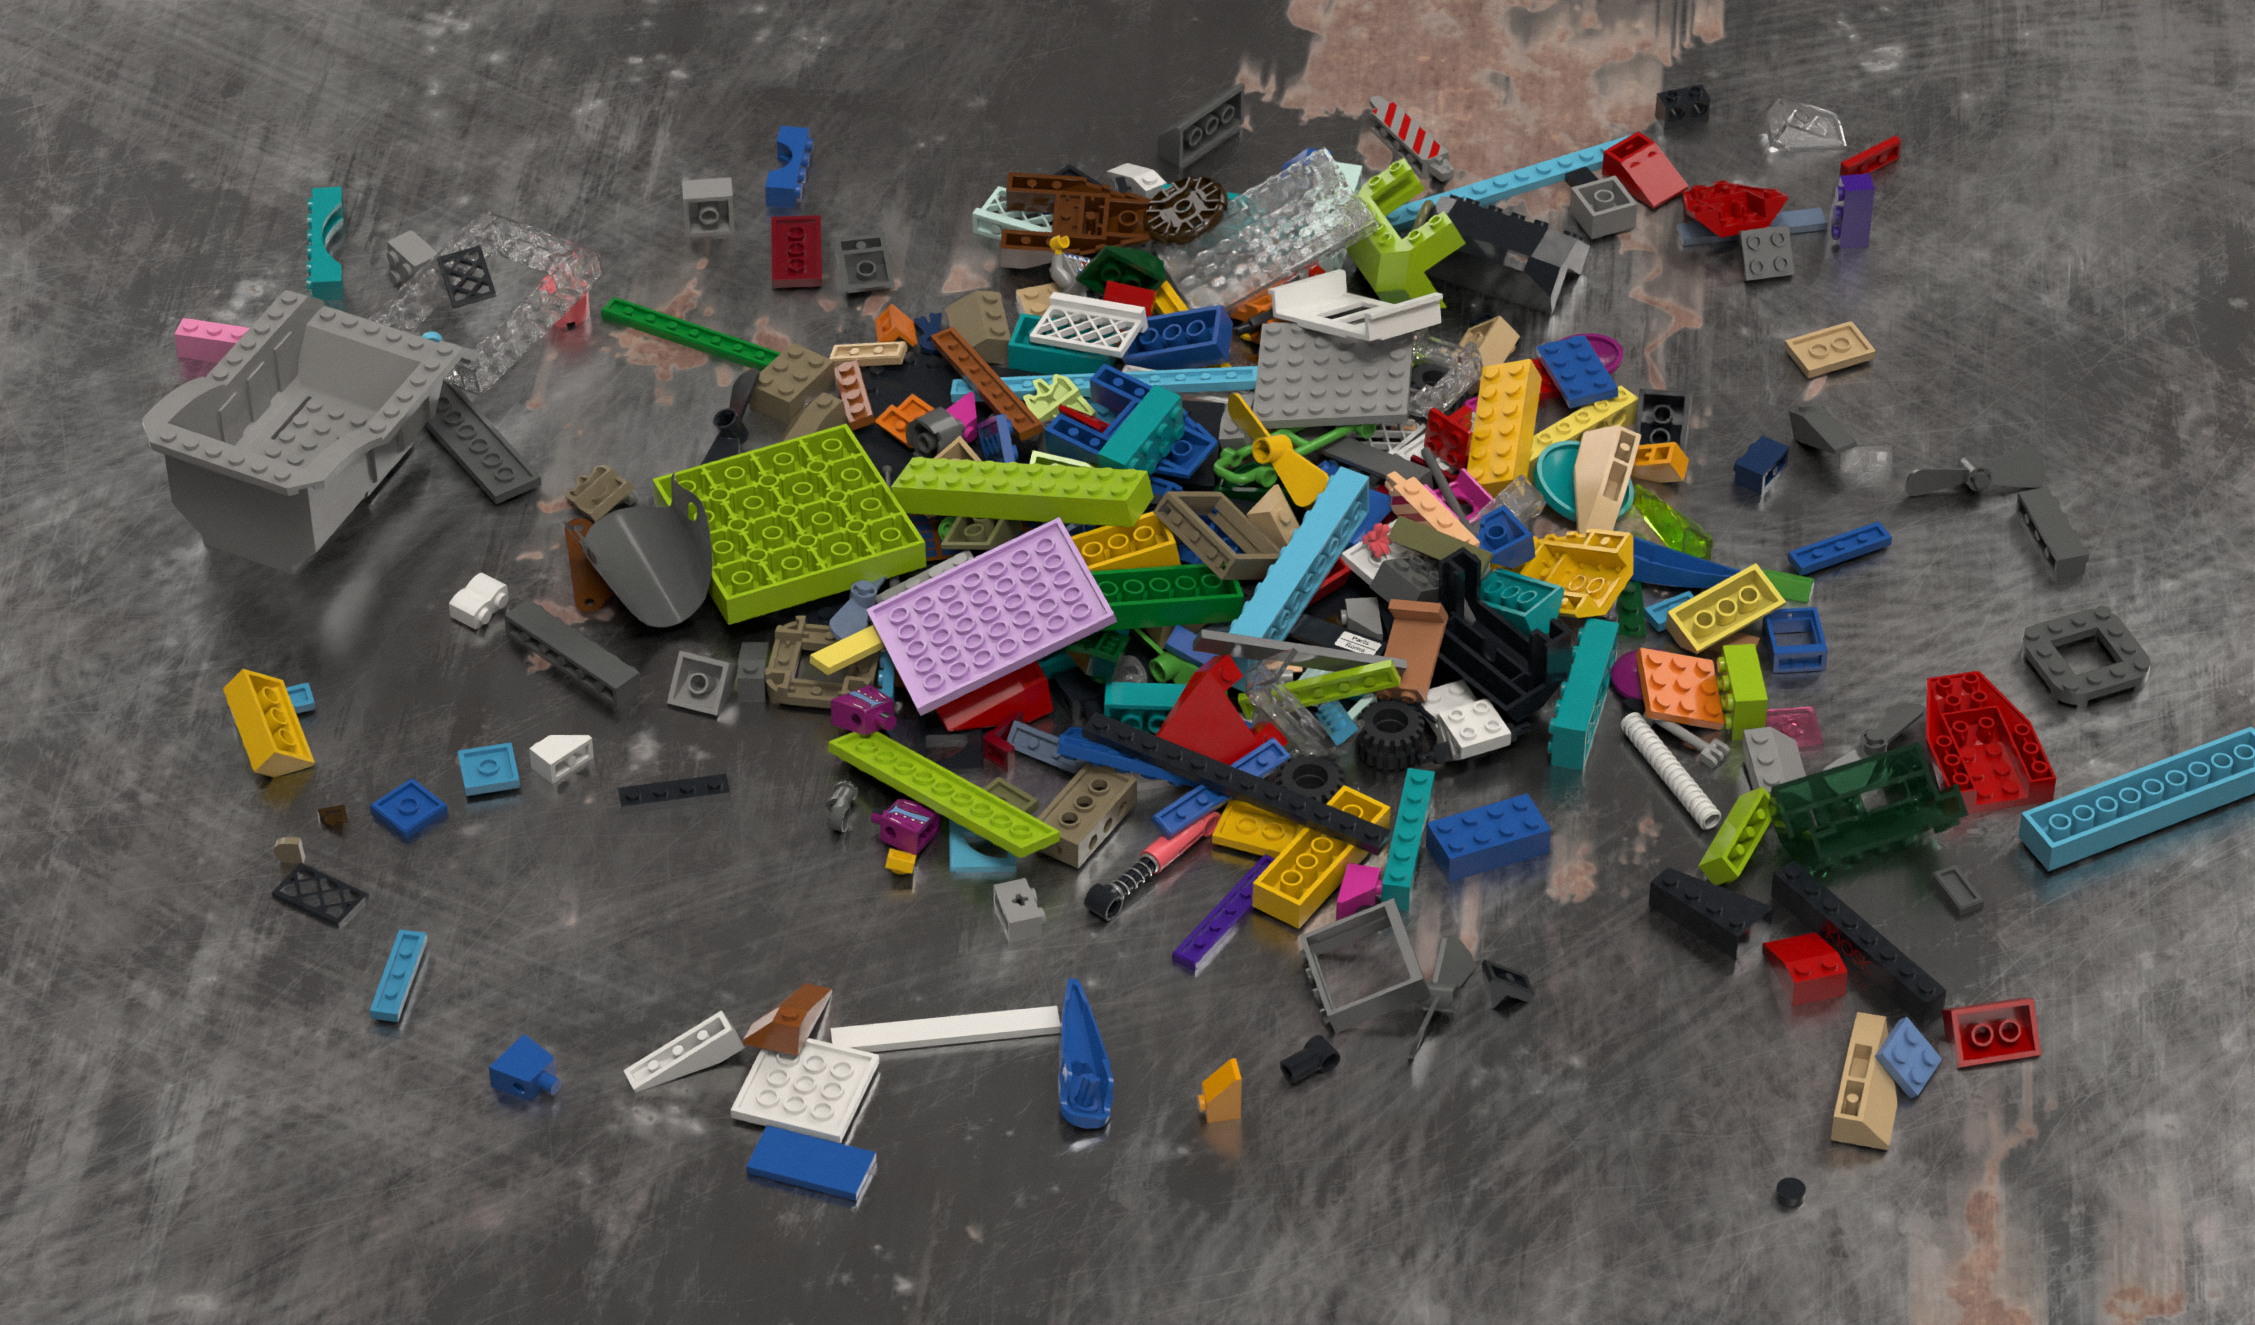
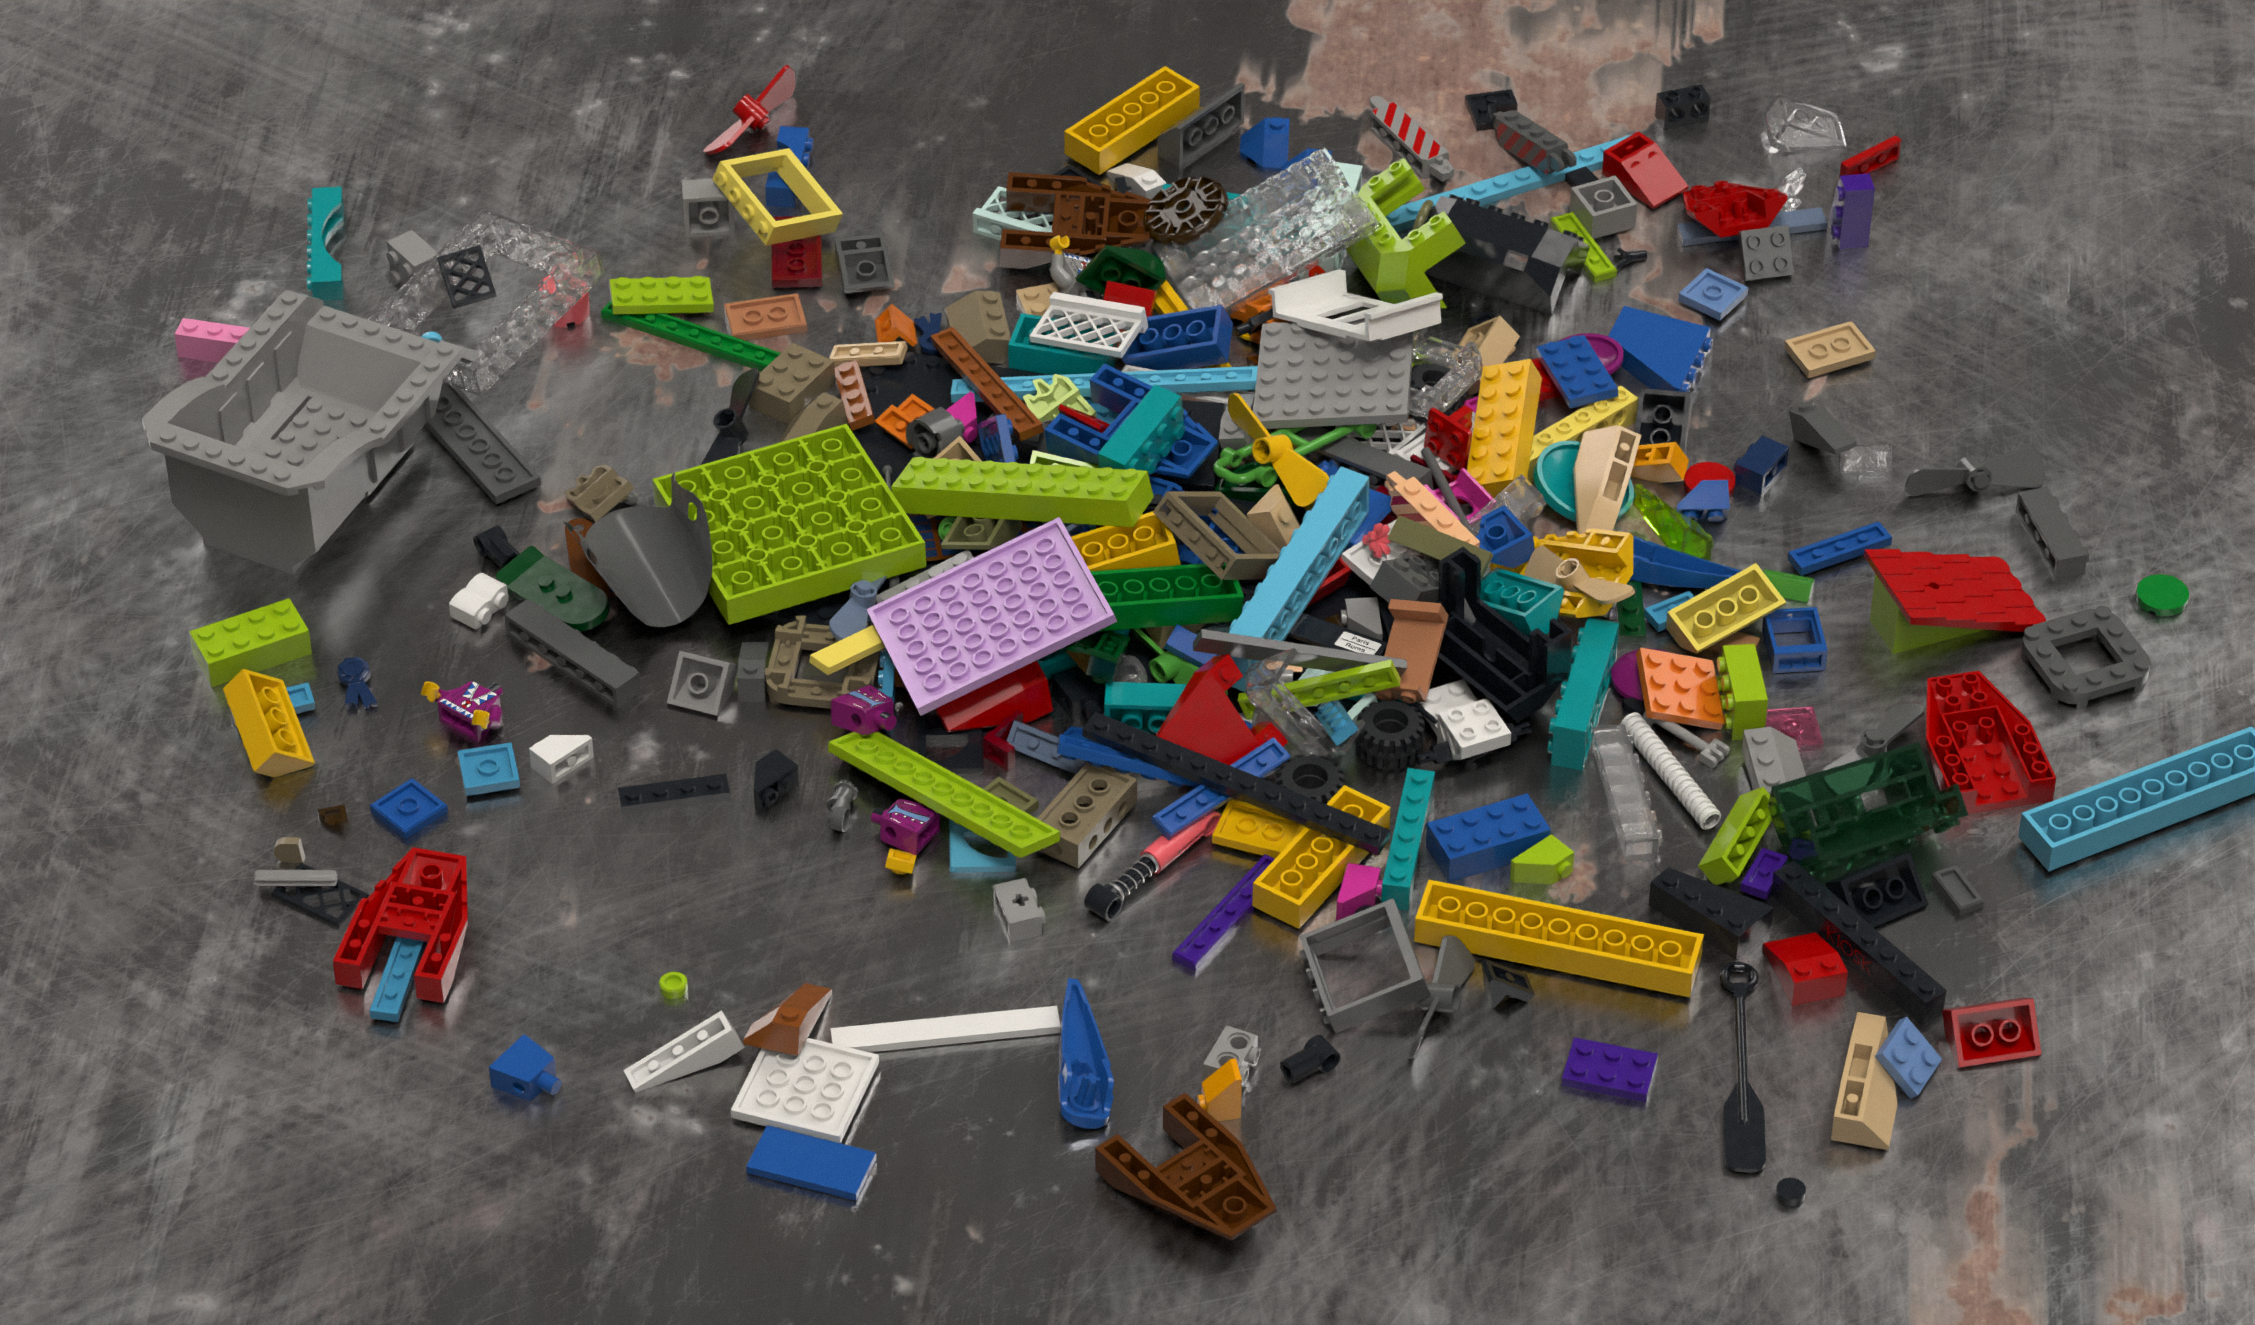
none -> lime brick [189,598,312,687]
none -> light grey axle [254,870,338,886]
none -> red wedge [333,847,468,1003]
none -> dark blue piece [337,656,378,710]
none -> torso [420,681,503,742]
none -> black piece [473,525,520,569]
none -> dark green piece [496,546,610,631]
none -> lime plate [609,276,714,314]
none -> lime tile [659,972,688,999]
none -> piece [703,65,795,155]
none -> light yellow window [712,148,843,246]
none -> nougat tile [724,293,807,341]
none -> black slope [754,749,799,812]
none -> yellow brick [1064,66,1200,175]
none -> reddish brown wedge [1095,1093,1277,1240]
none -> light grey brick [1203,1025,1261,1084]
none -> blue slope [1240,117,1290,172]
none -> yellow brick [1414,879,1704,997]
none -> black tile [1465,89,1518,131]
none -> dark grey hinge [1492,110,1577,175]
none -> lime slope [1510,834,1574,885]
none -> tan piece [1525,546,1635,604]
none -> lime tile [1550,212,1617,283]
none -> dark purple plate [1561,1037,1658,1102]
none -> clear brick [1591,724,1663,862]
none -> blue slope [1608,306,1713,392]
none -> black bar [1614,248,1647,272]
none -> blue slope [1675,480,1730,522]
none -> medium blue plate [1678,268,1748,320]
none -> red tile [1684,462,1736,497]
none -> black piece [1719,962,1766,1172]
none -> dark purple plate [1740,848,1788,900]
none -> clear plate [1778,167,1807,212]
none -> black slope [1825,852,1928,928]
none -> red piece [1864,549,2046,654]
none -> green tile [2135,574,2190,617]

